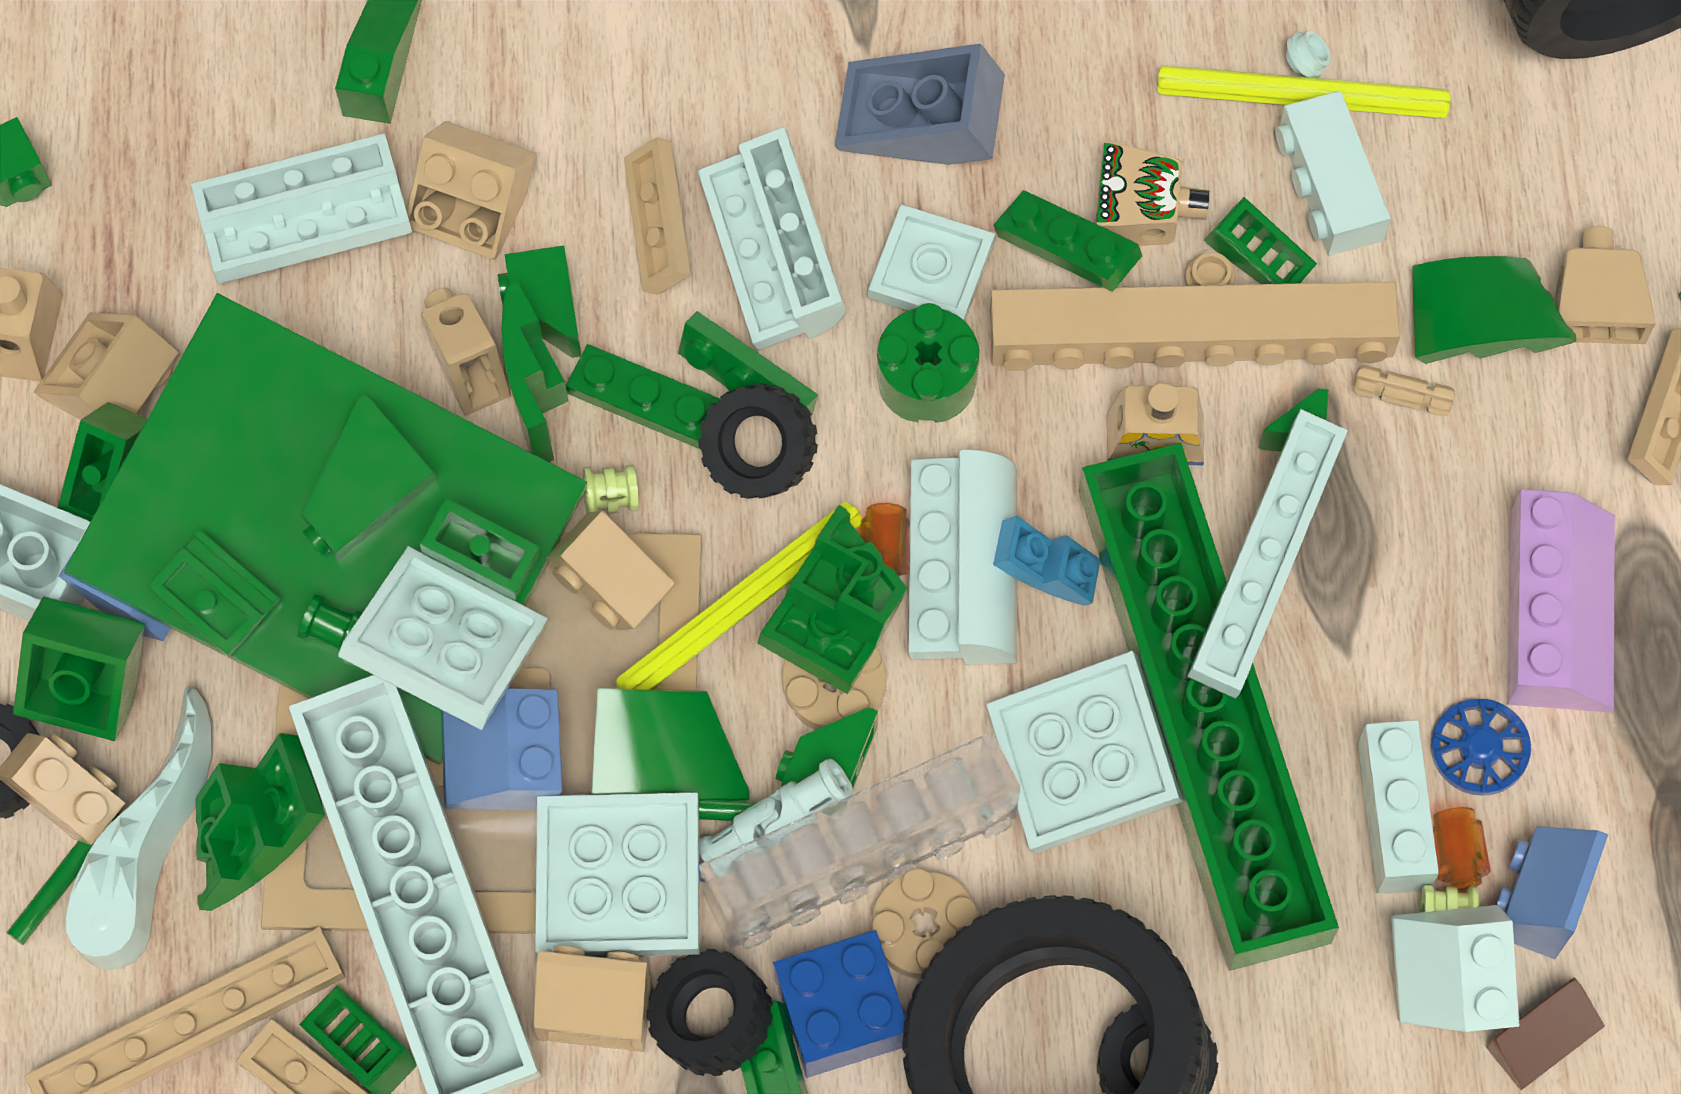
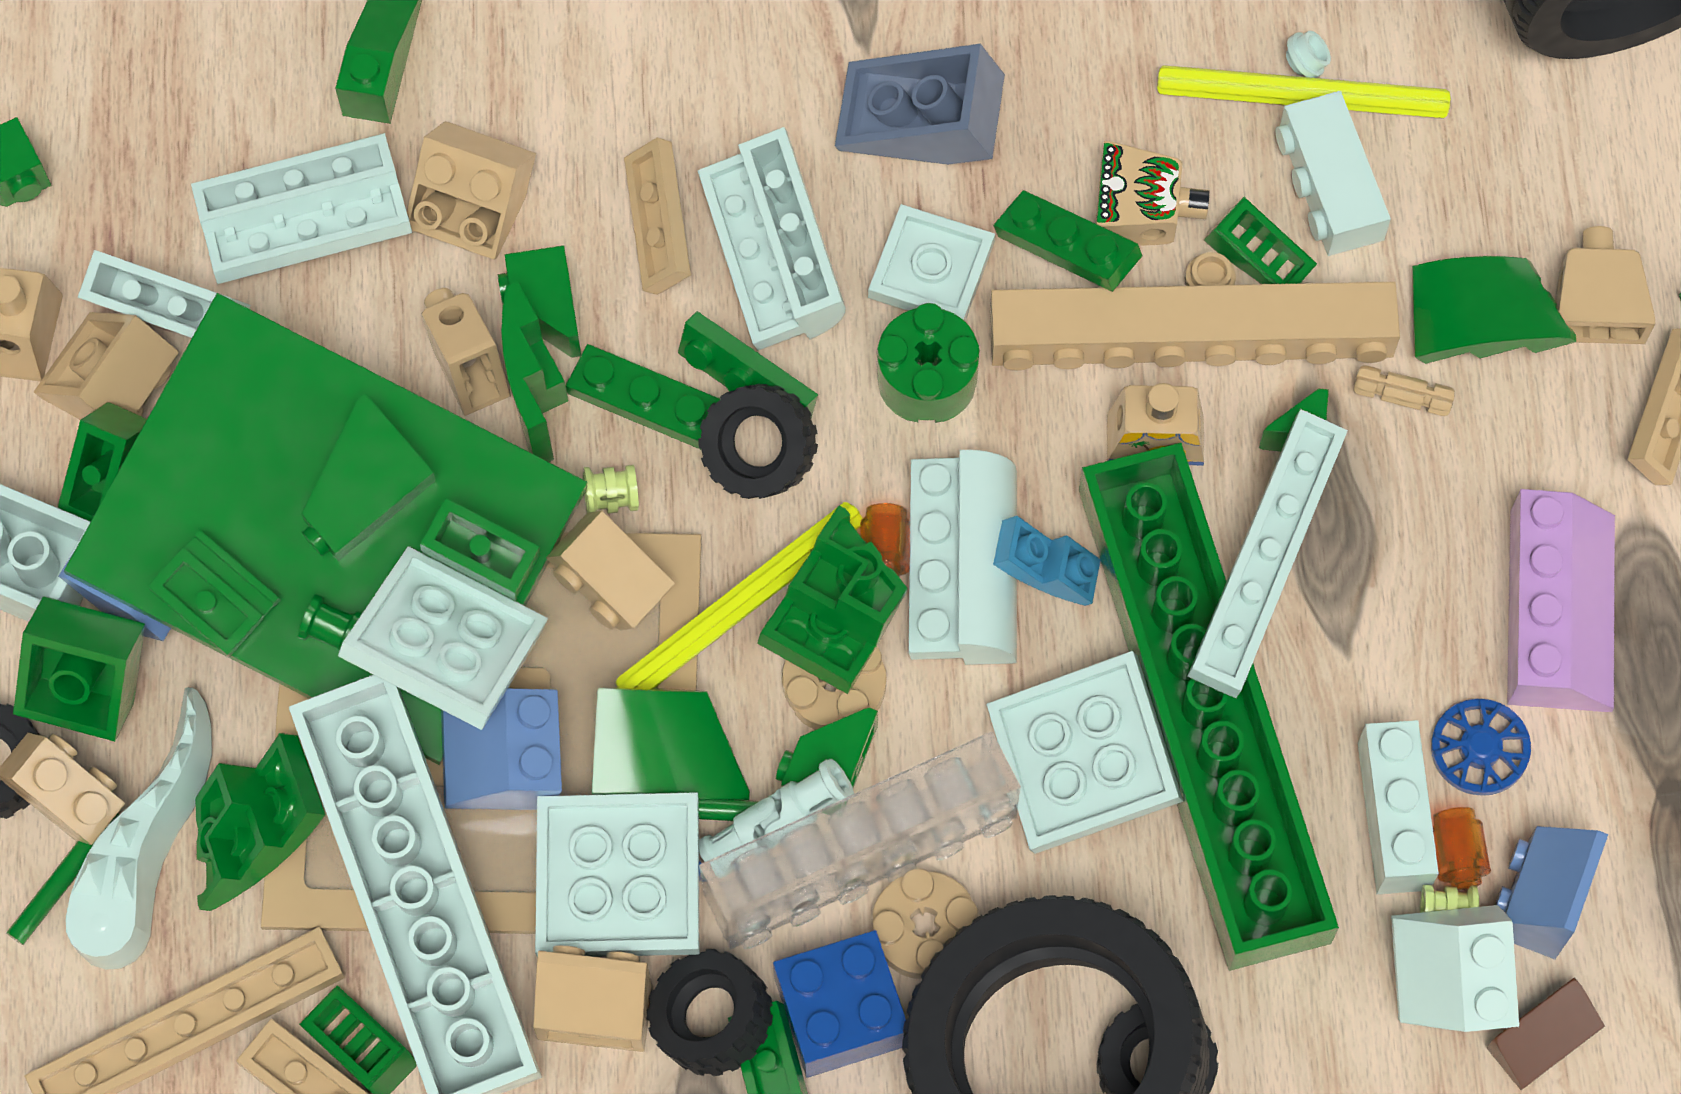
none -> light aqua brick [78,250,251,338]

